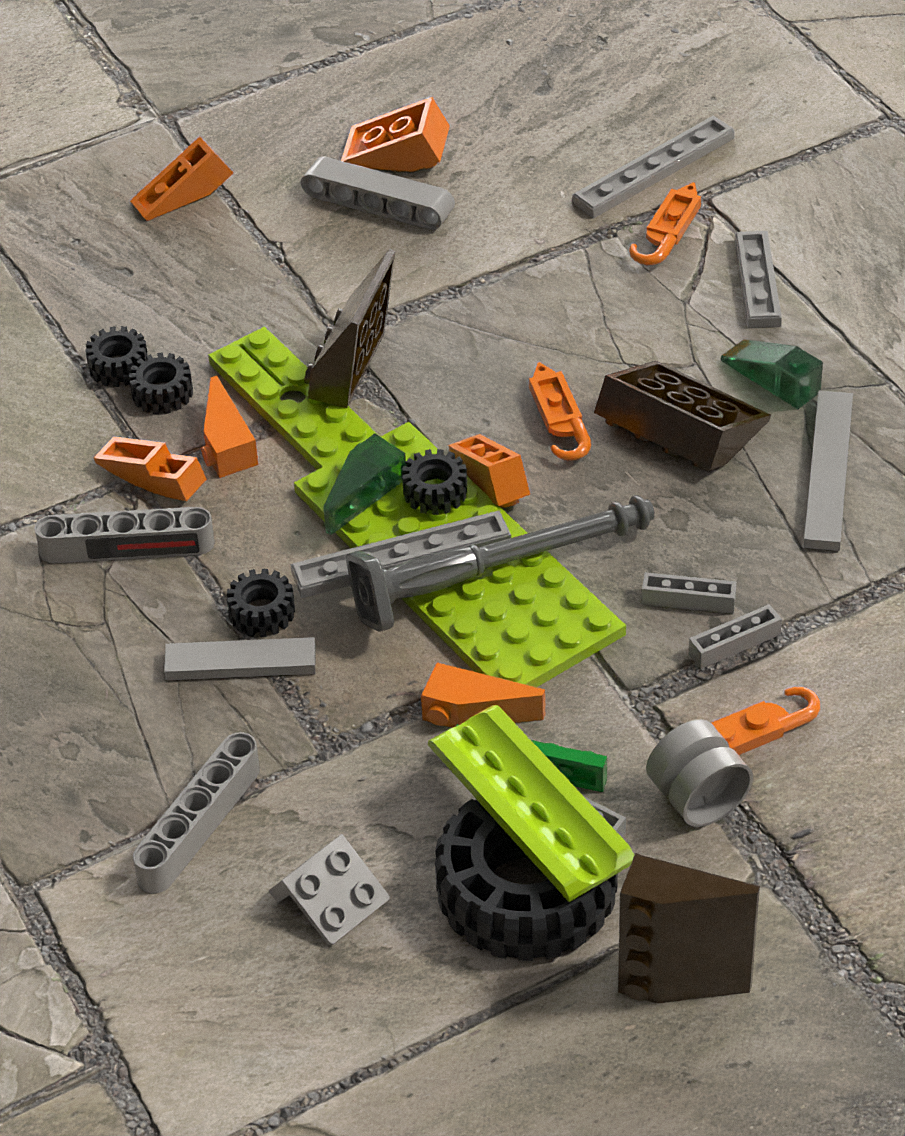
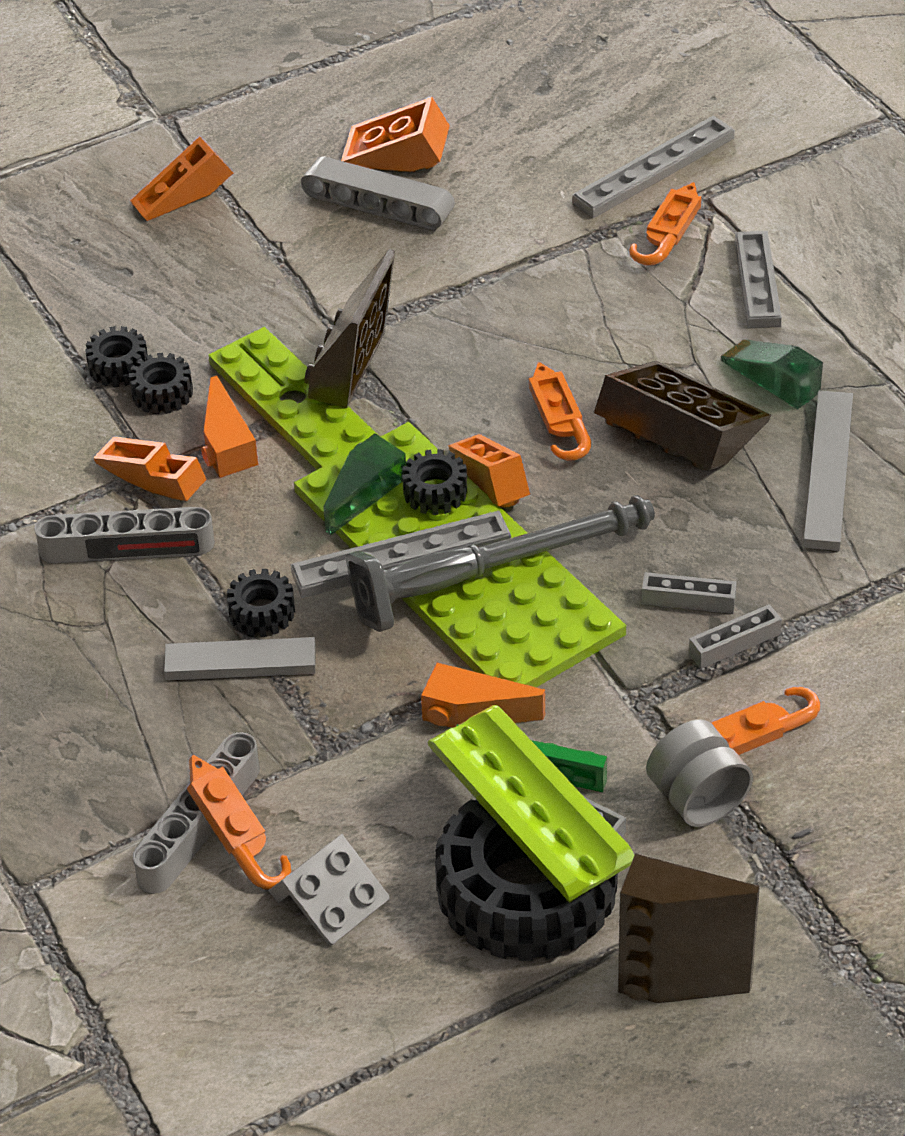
none -> orange plate [187,755,291,890]

